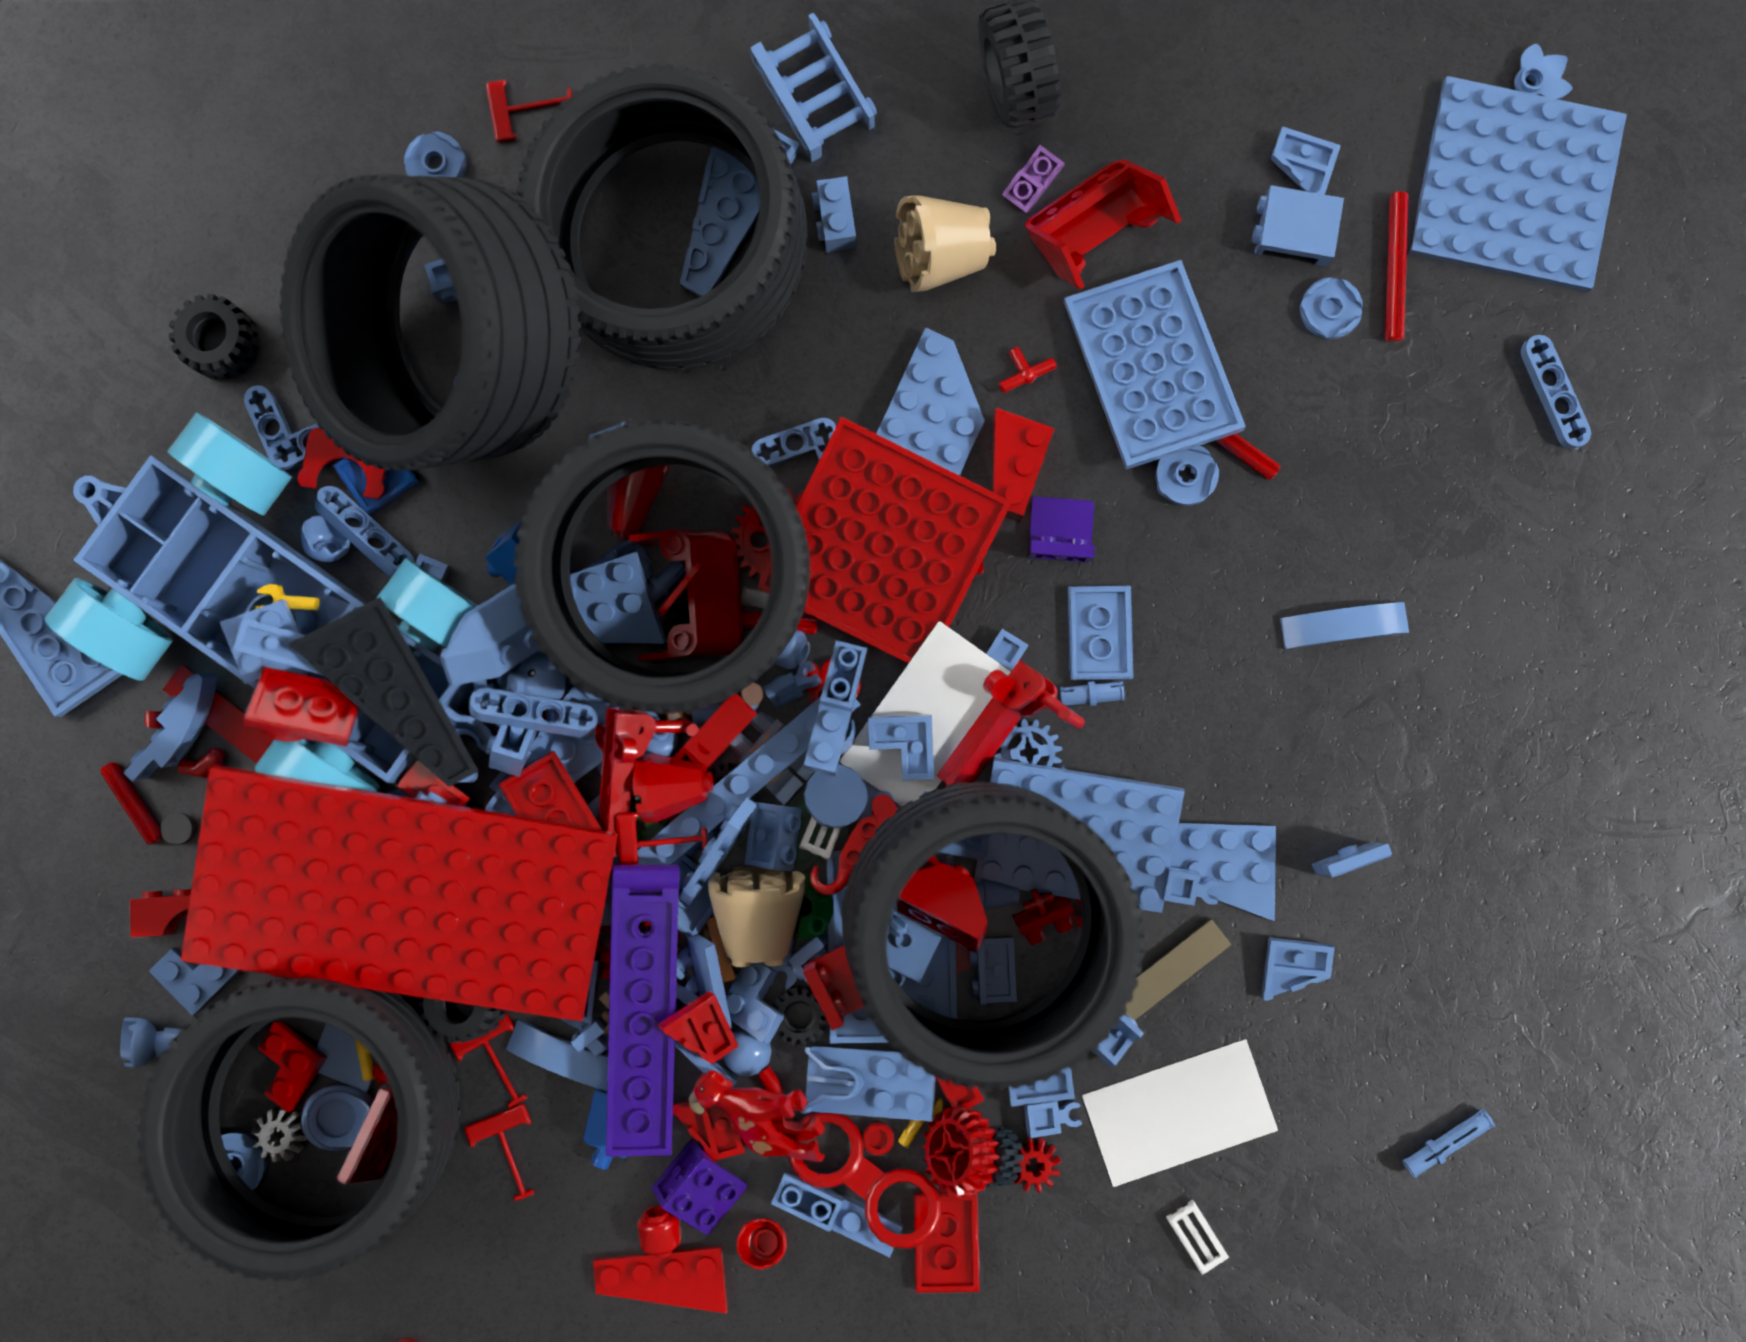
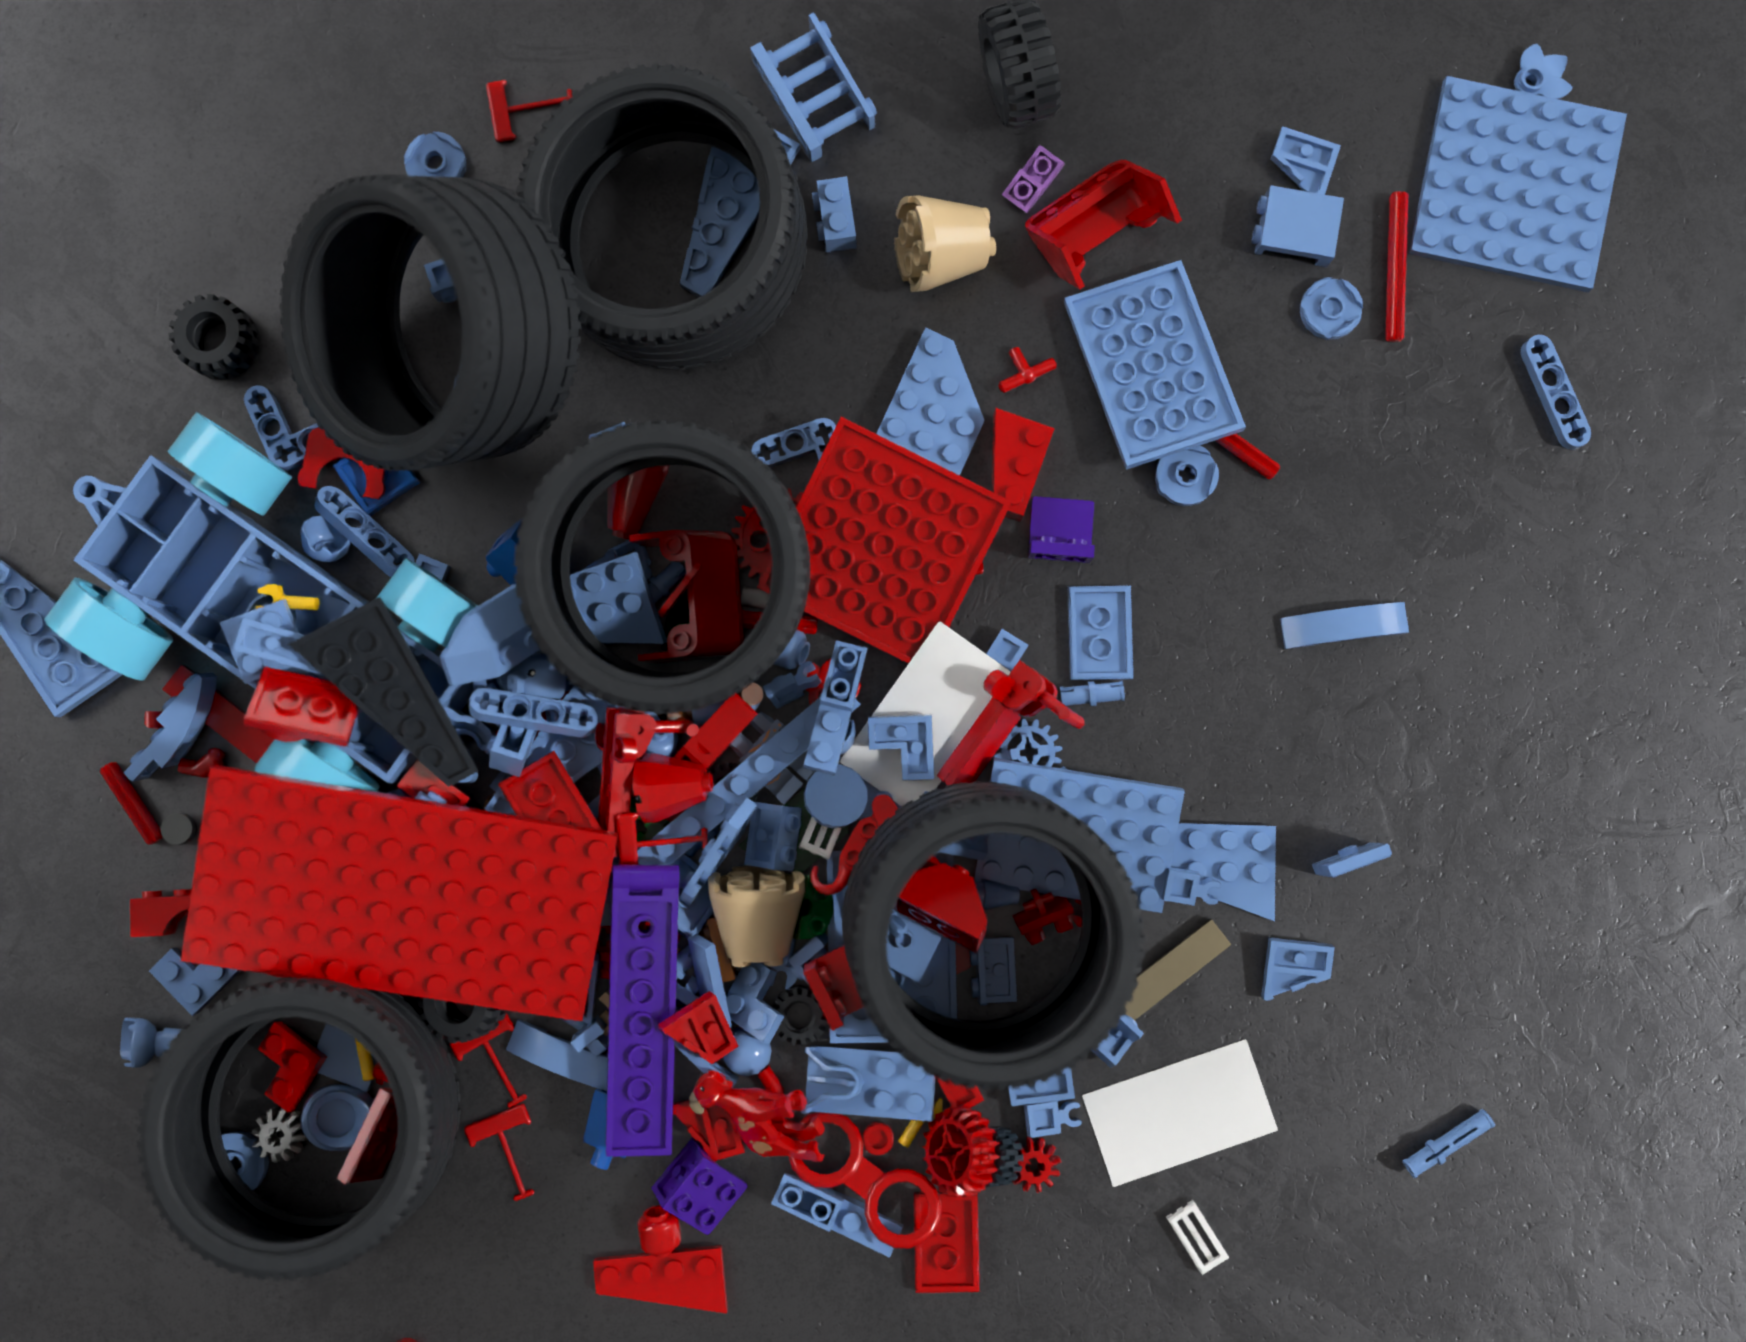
red hair [736,1218,787,1270] -> none

